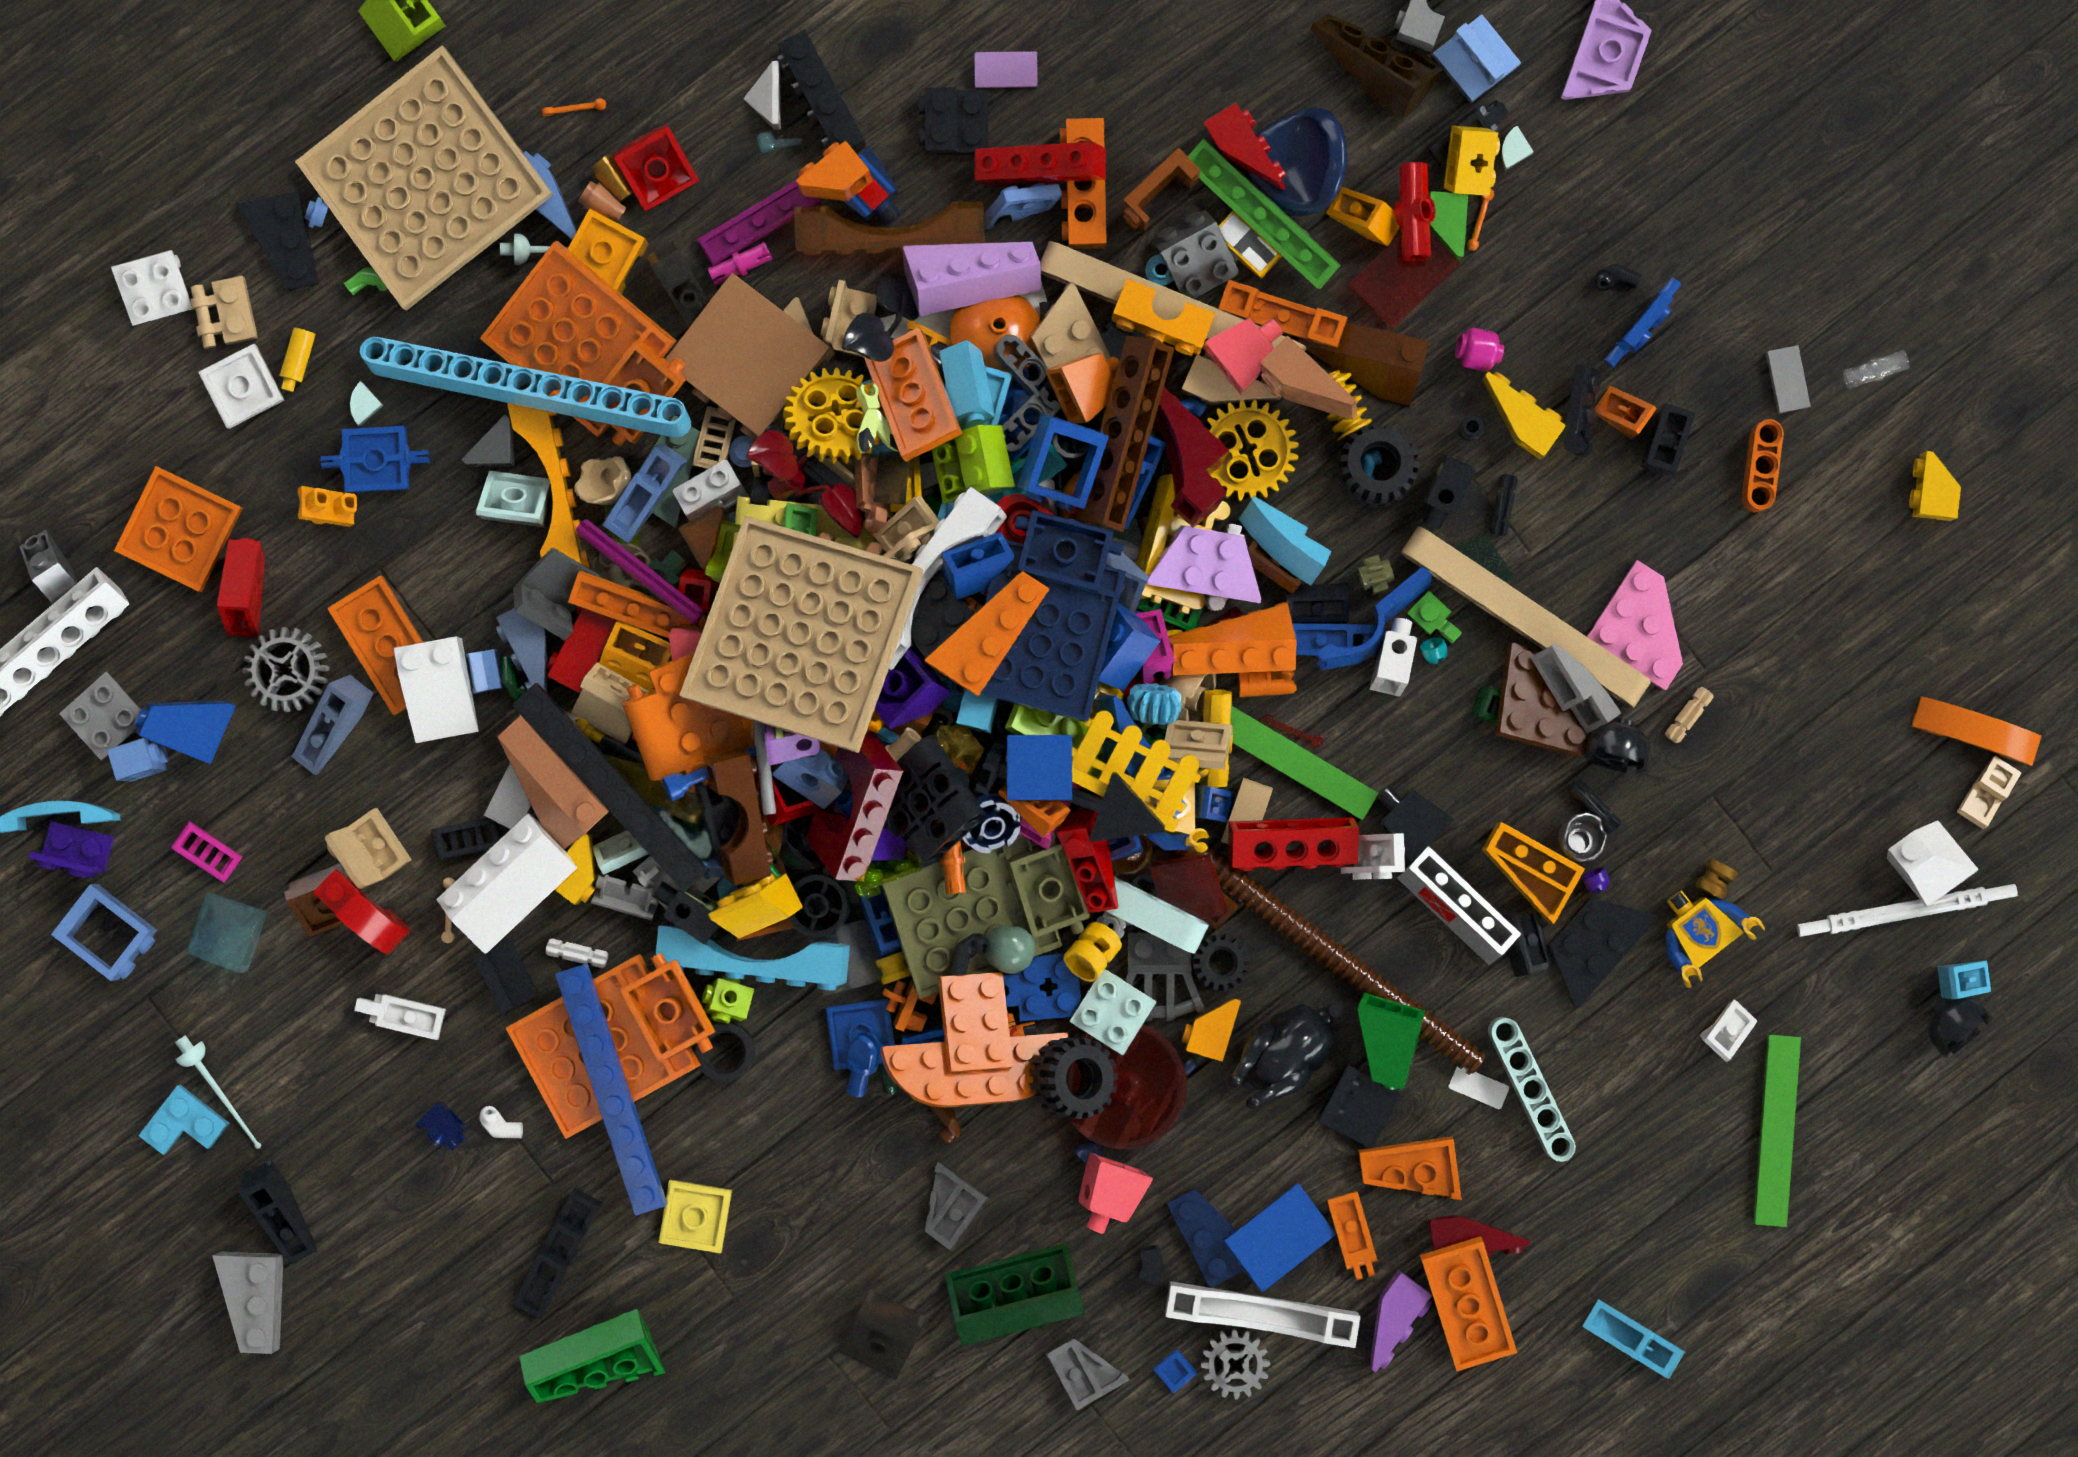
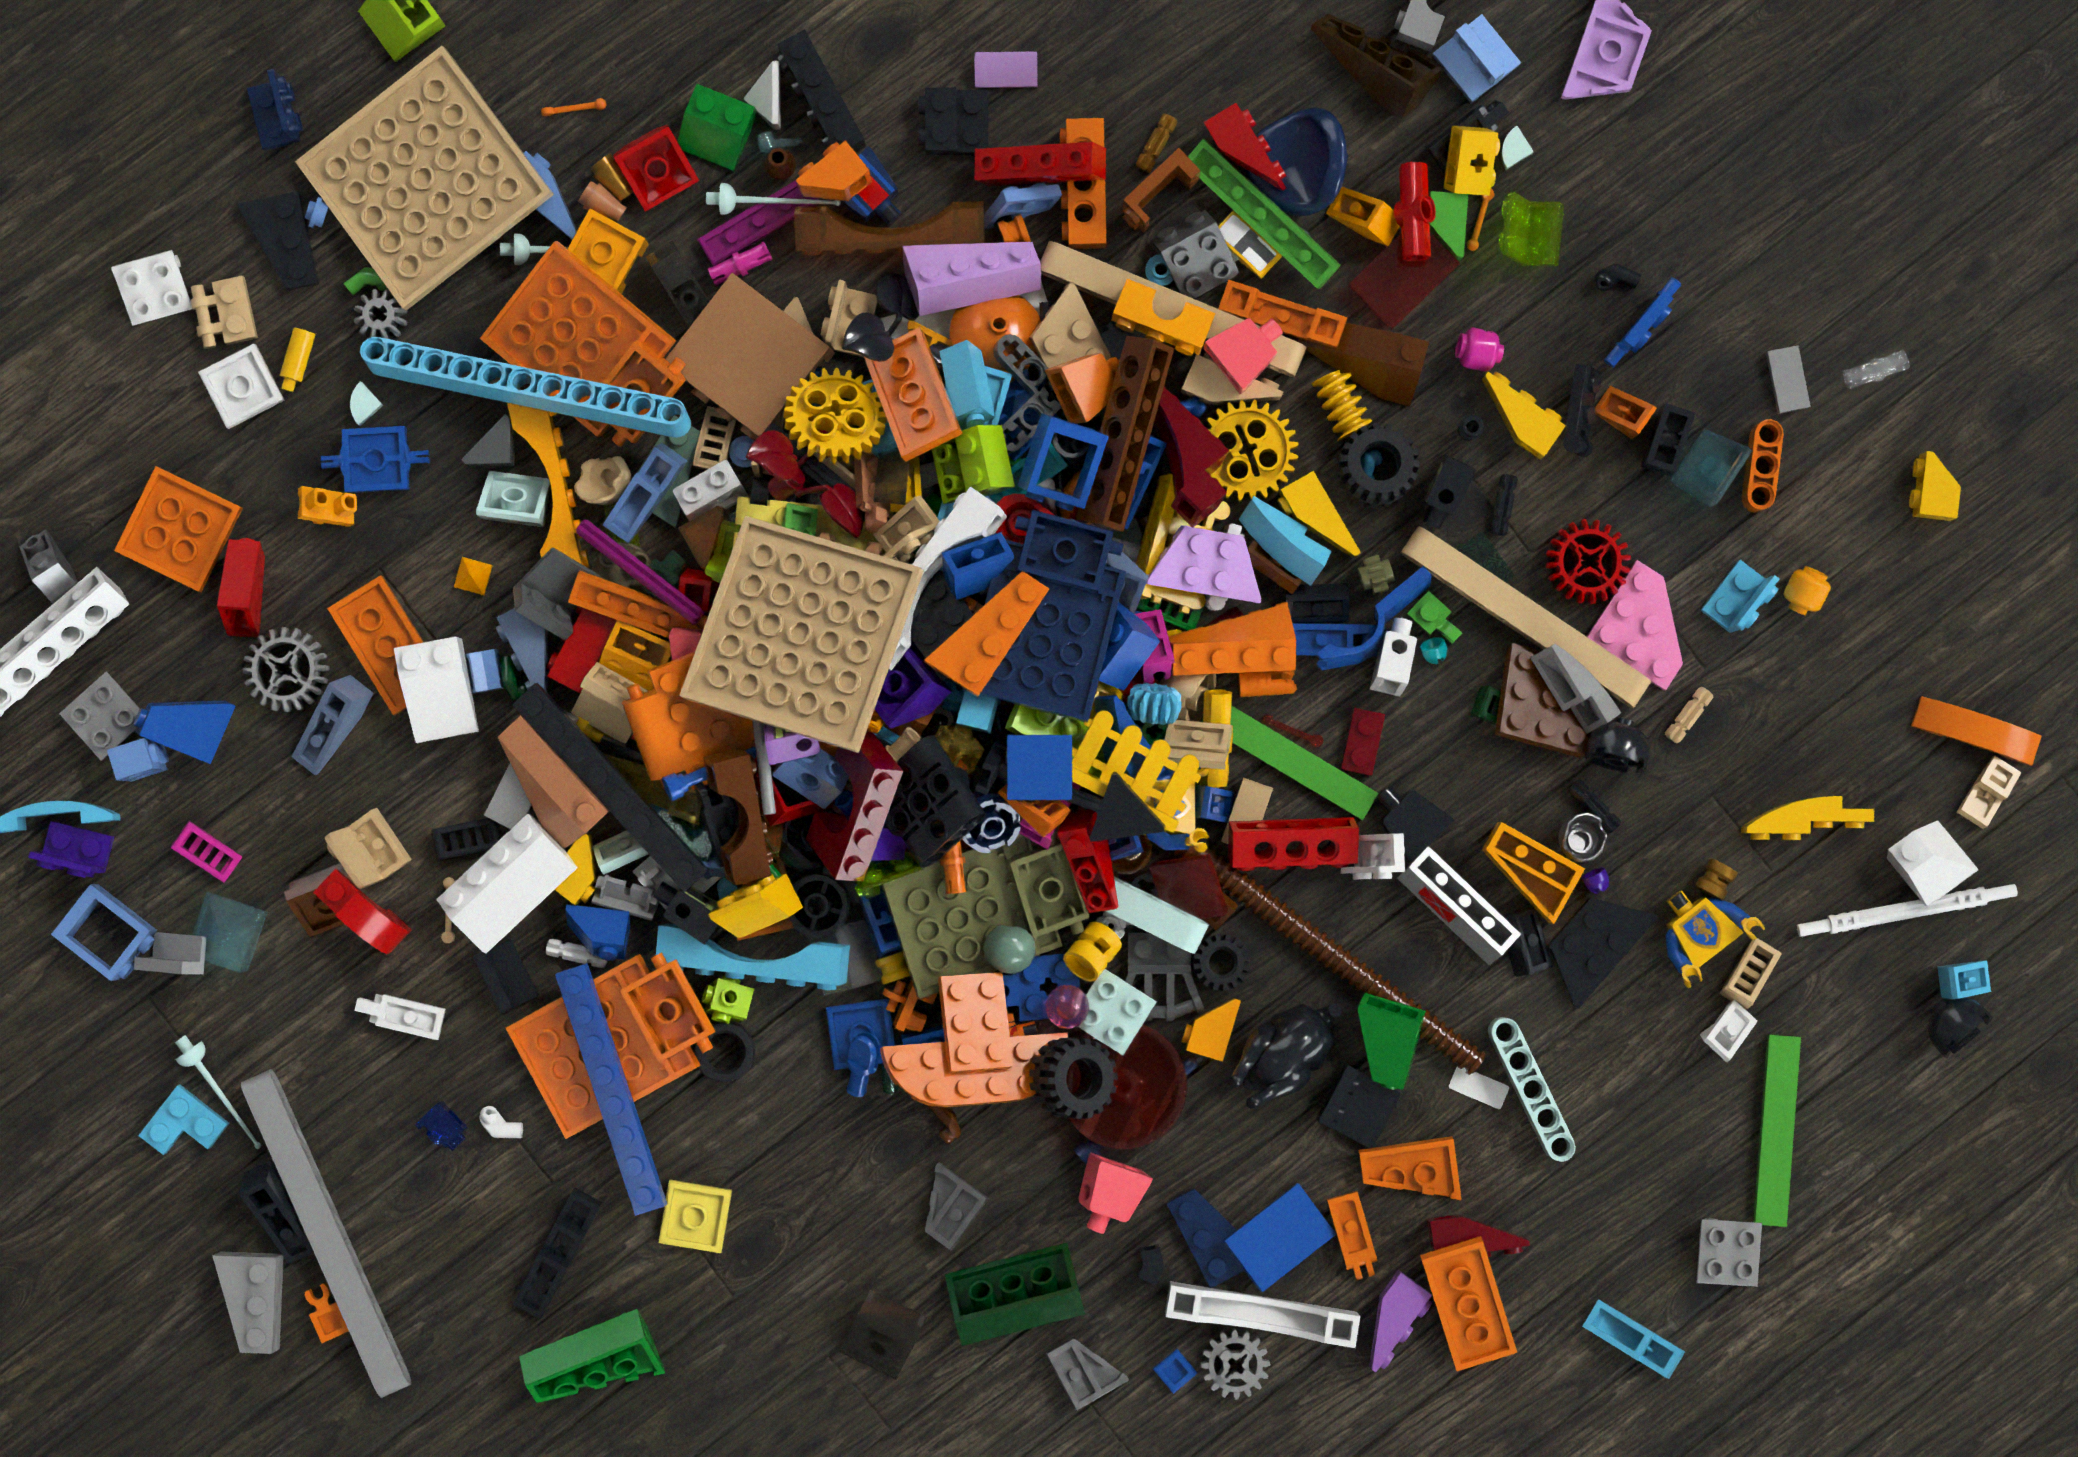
yellowish green piece [856,383,899,453] -> none
black arm [951,933,990,975] -> none
nougat slope [1260,335,1357,420] -> none
none -> light grey panel [134,932,206,974]
none -> light grey beam [241,1069,411,1398]
none -> dark blue bracket [247,69,303,151]
none -> orange plate [305,1282,349,1343]
none -> light grey gear [354,289,408,339]
none -> light orange slope [454,557,493,596]
none -> blue slope [565,904,631,961]
none -> green slope [677,83,758,172]
none -> light aqua sword [706,183,841,215]
none -> reddish brown cone [765,148,796,180]
none -> orange wheel [997,214,1031,243]
none -> clear pink piece [1045,985,1089,1029]
none -> pearl gold axle [1136,113,1177,173]
none -> yellow slope [1277,471,1361,558]
none -> dark red plate [1341,708,1385,776]
none -> clear neon green bracket [1499,192,1564,266]
none -> red gear [1545,519,1631,605]
none -> clear light blue slope [1670,429,1752,508]
none -> light grey hinge [1696,1218,1762,1287]
none -> medium azure bracket [1700,560,1779,633]
none -> tan slope [1720,938,1782,1010]
none -> yellow slope [1741,796,1874,840]
none -> light orange head [1783,566,1831,615]

